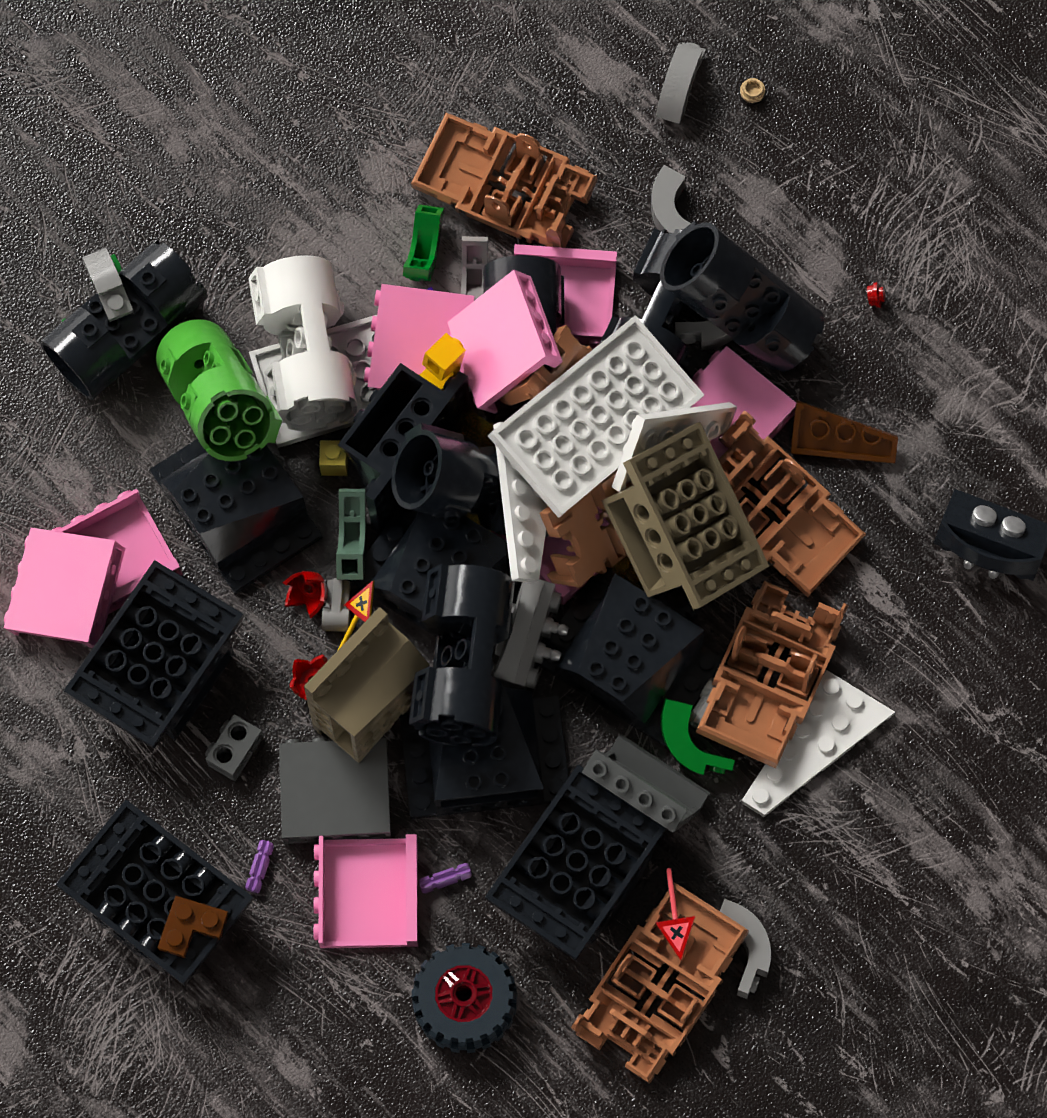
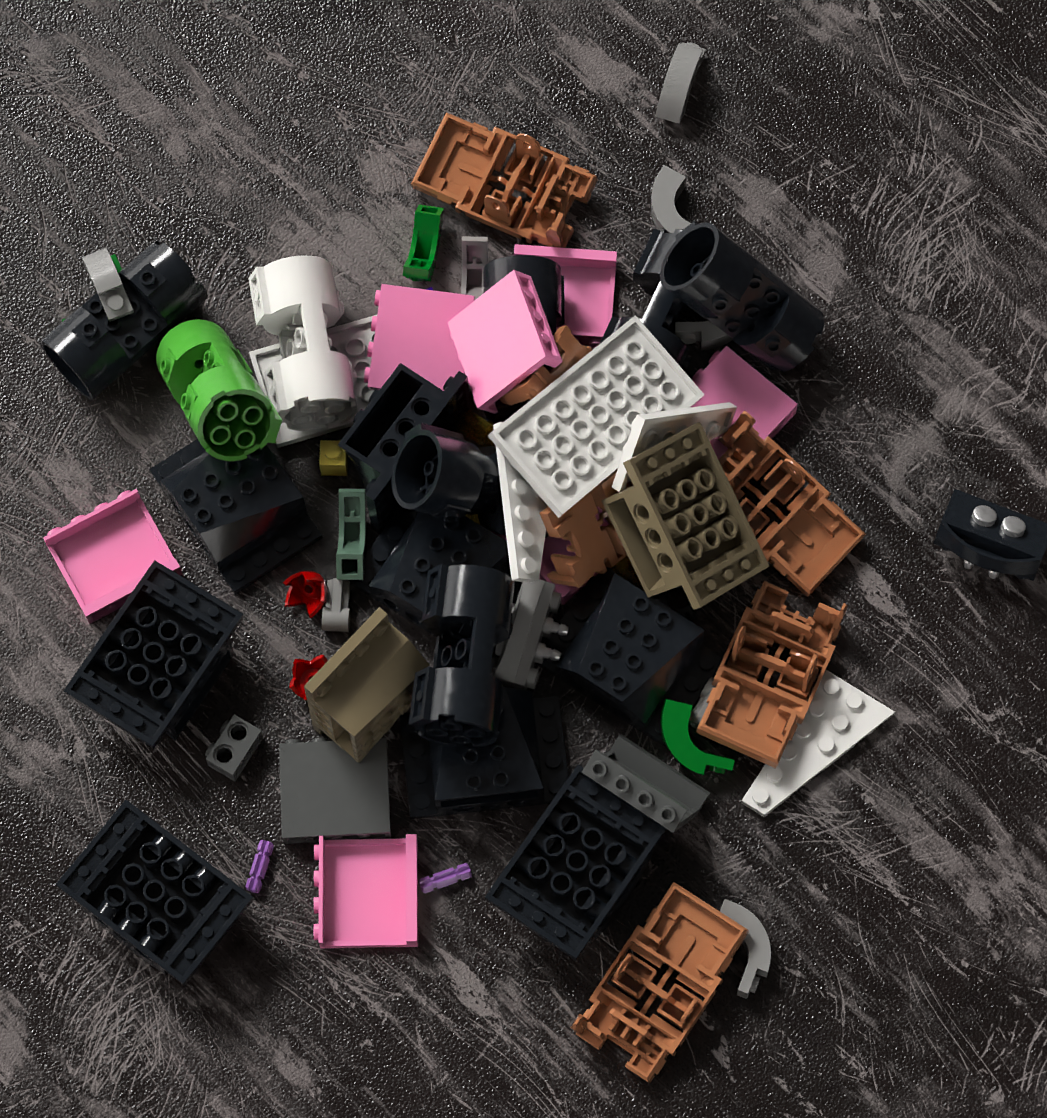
bright pink panel [4,528,126,648] -> none
reddish brown plate [157,896,229,958] -> none
piece [337,581,375,651] -> none
black wheel [412,943,517,1053] -> none
yellow arch [420,333,466,391] -> none
piece [655,868,695,960] -> none
tan plate [740,78,765,103] -> none
reddish brown wing [791,400,898,463] -> none
red plate [867,282,886,308] -> none

